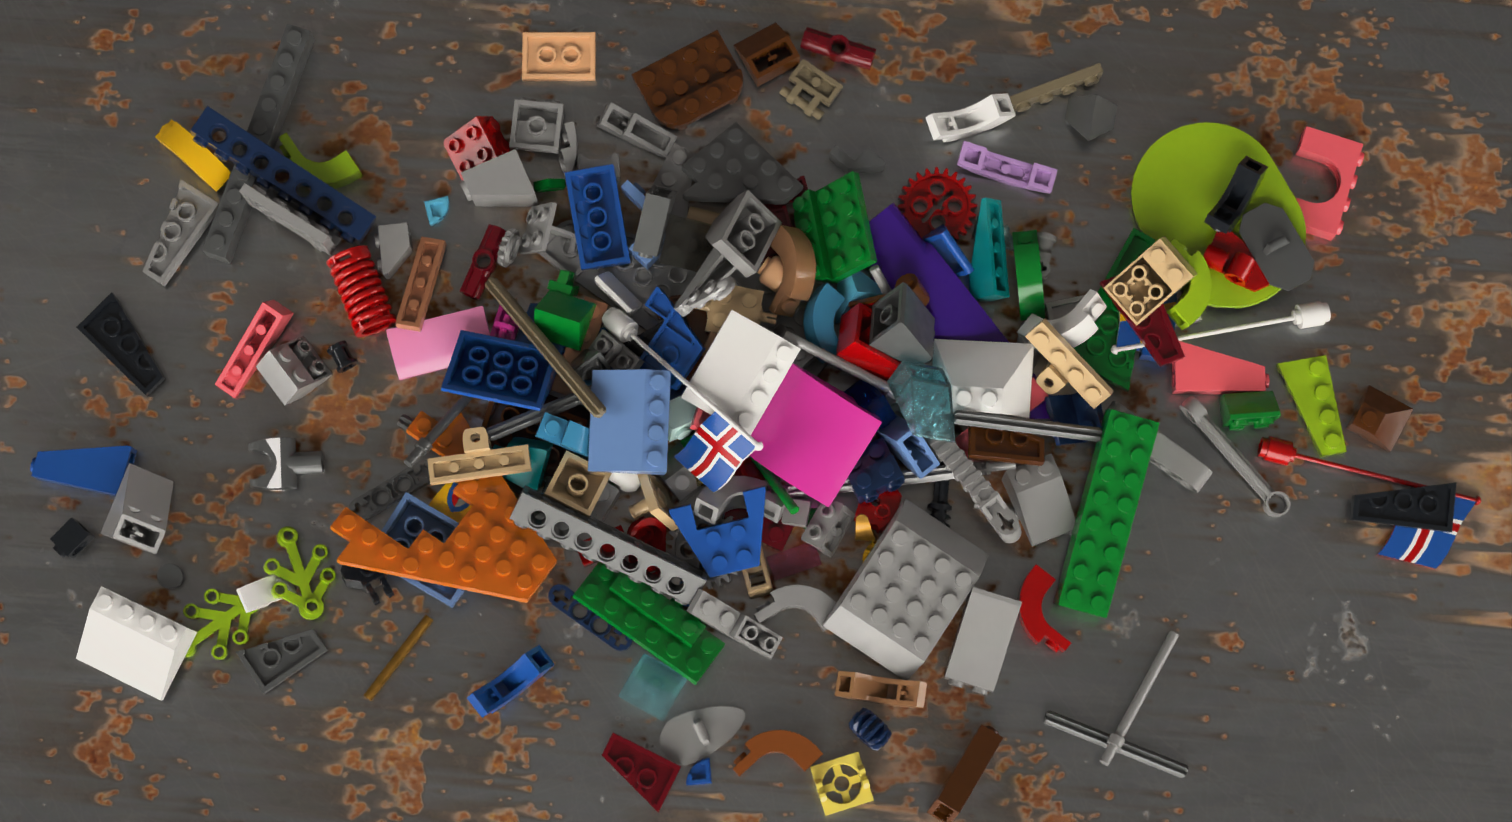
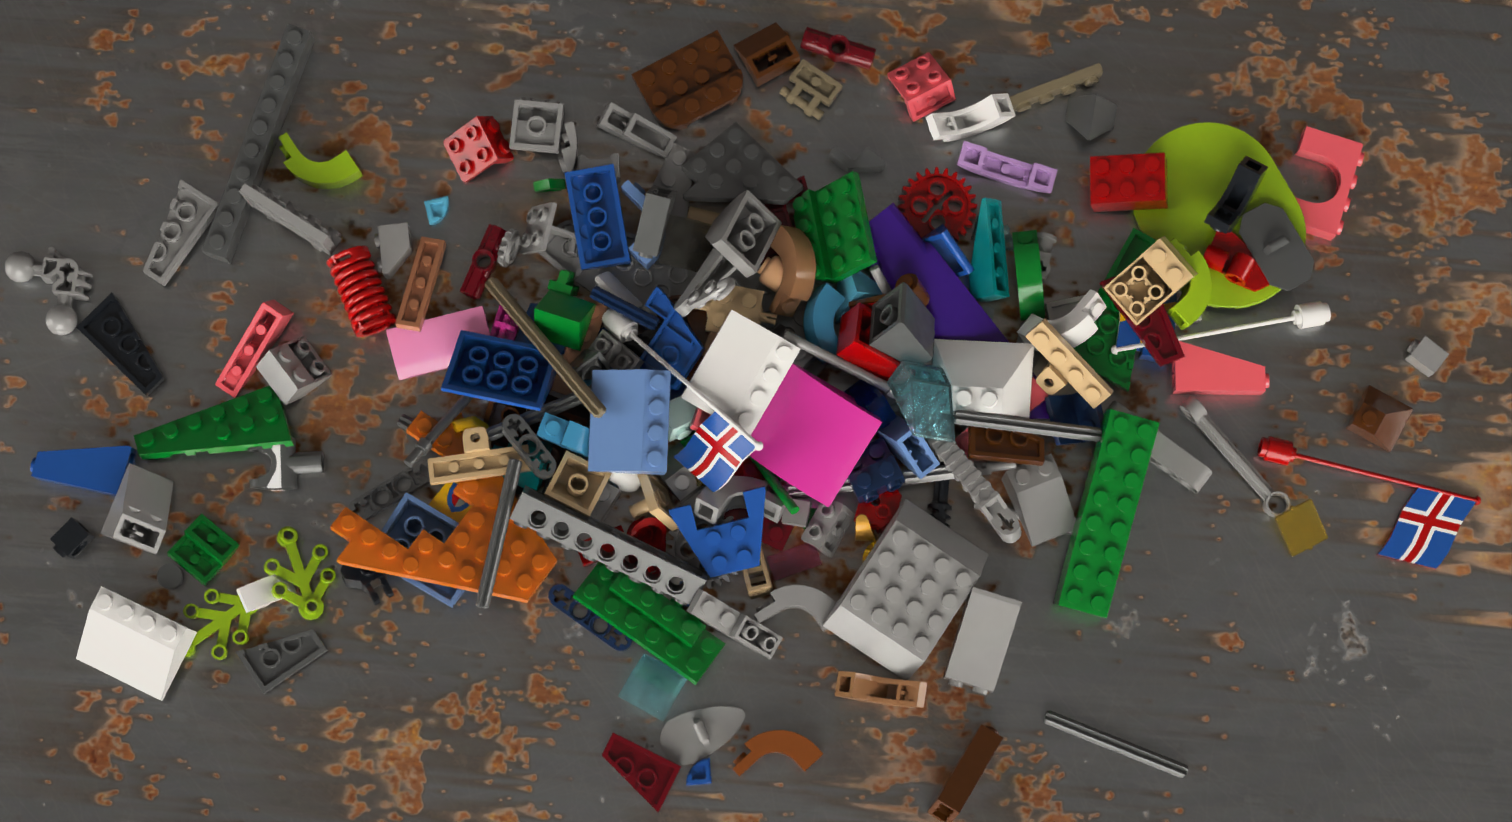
yellow arch [155,119,231,192] -> none
dark blue brick [190,106,376,245] -> none
black bush [327,340,358,373] -> none
pearl gold bar [364,614,433,701] -> none
light grey slope [460,149,539,207] -> none
blue arch [467,644,555,718] -> none
light nougat tile [522,32,596,81] -> none
light yellow piece [810,752,874,816] -> none
dark blue gear [849,708,892,751] -> none
red arch [1017,564,1071,653] -> none
light grey bar [1100,631,1179,766] -> none
green slope [1219,391,1281,431] -> none
lime wing [1276,355,1347,457] -> none
black wing [1350,482,1457,533] -> none
none -> light grey piece [5,246,93,336]
none -> green wing [134,385,294,460]
none -> green slope [167,513,240,587]
none -> yellow arm [453,416,489,440]
none -> dark grey axle [475,459,522,609]
none -> dark grey beam [502,414,556,479]
none -> dark blue axle [590,286,660,330]
none -> coral bracket [887,52,956,122]
none -> red brick [1090,152,1168,212]
none -> clear yellow piece [1274,499,1328,557]
none -> light grey brick [1405,336,1449,377]

